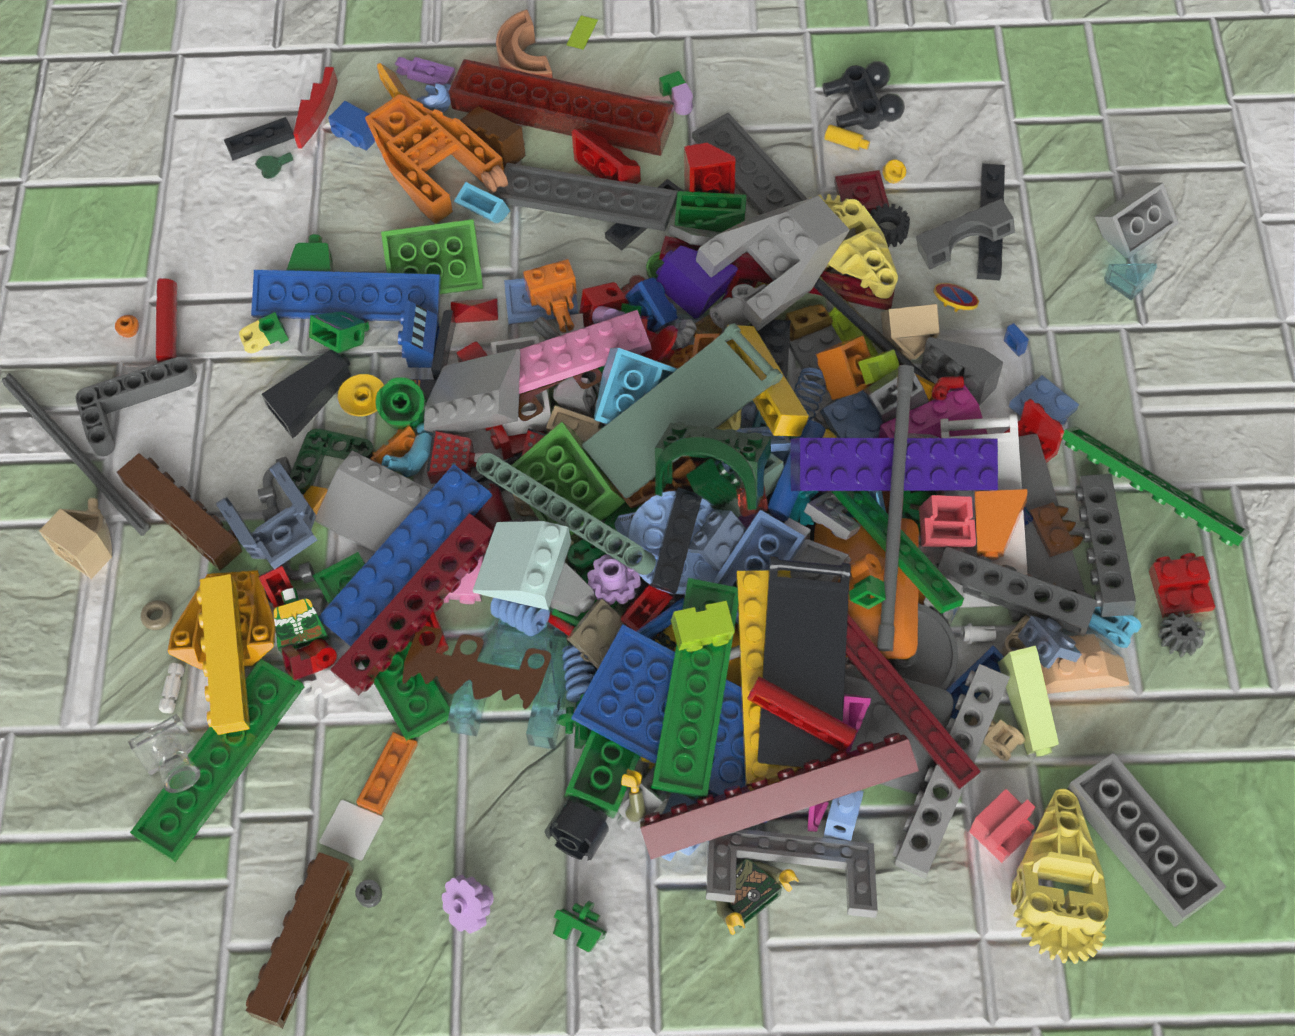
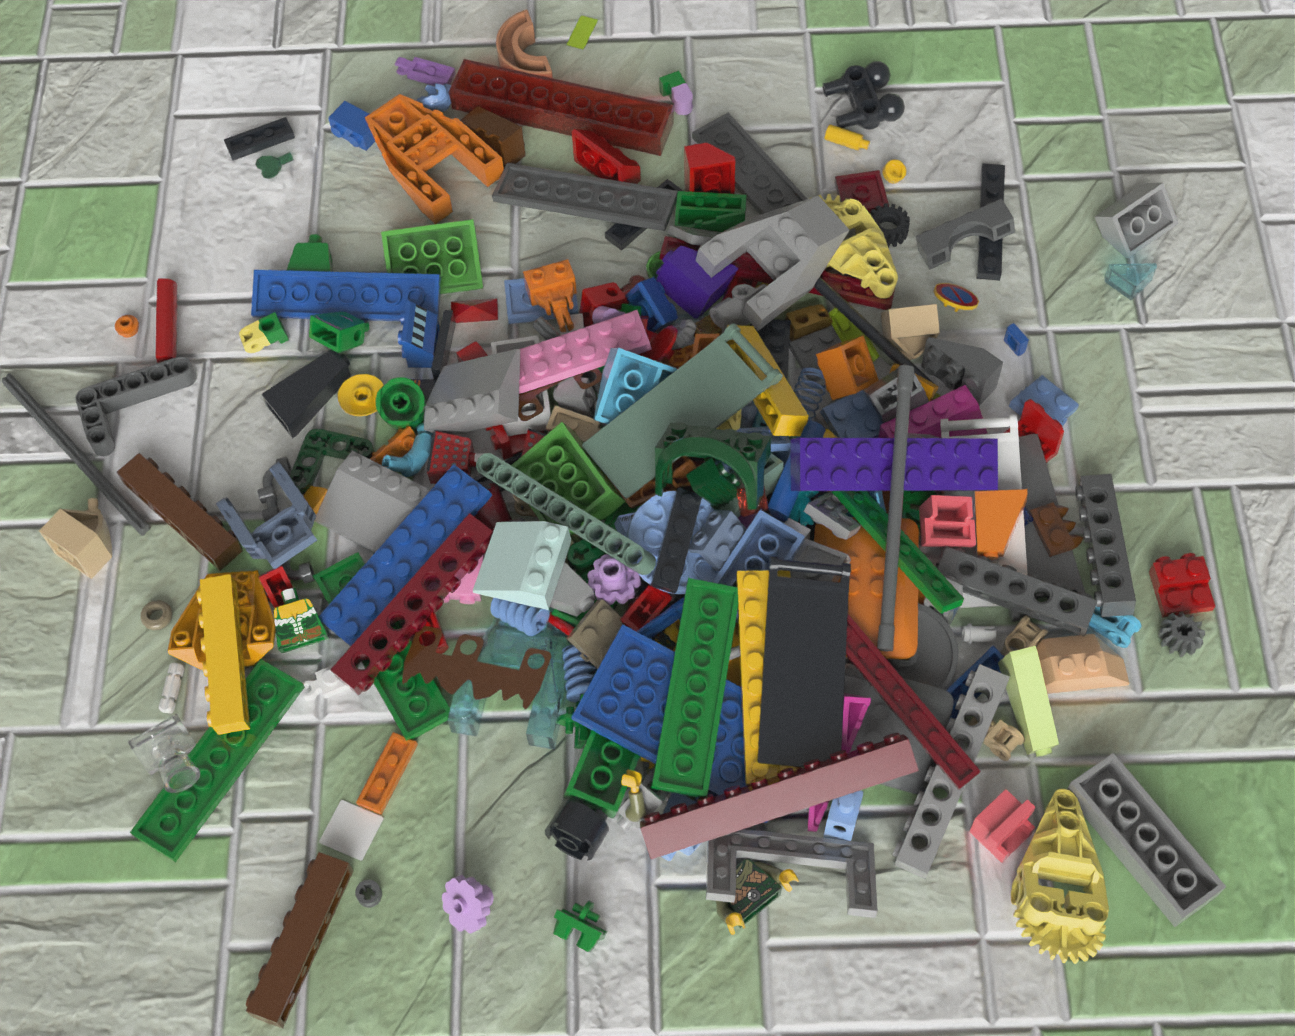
leg [281,639,337,680] -> none
red slope [293,67,338,149] -> none
light orange slope [377,63,412,99] -> none
medium azure brick [454,182,510,223] -> none
nougat wheel [481,165,508,194] -> none
lime brick [671,601,735,652] -> none
red brick [747,676,857,750] -> none
leg [849,554,886,609] -> none
lime panel [858,349,900,385] -> none
red arm [932,376,964,401] -> none
sand blue bracket [1018,616,1082,669] -> none
green plate [1062,426,1250,546] -> none

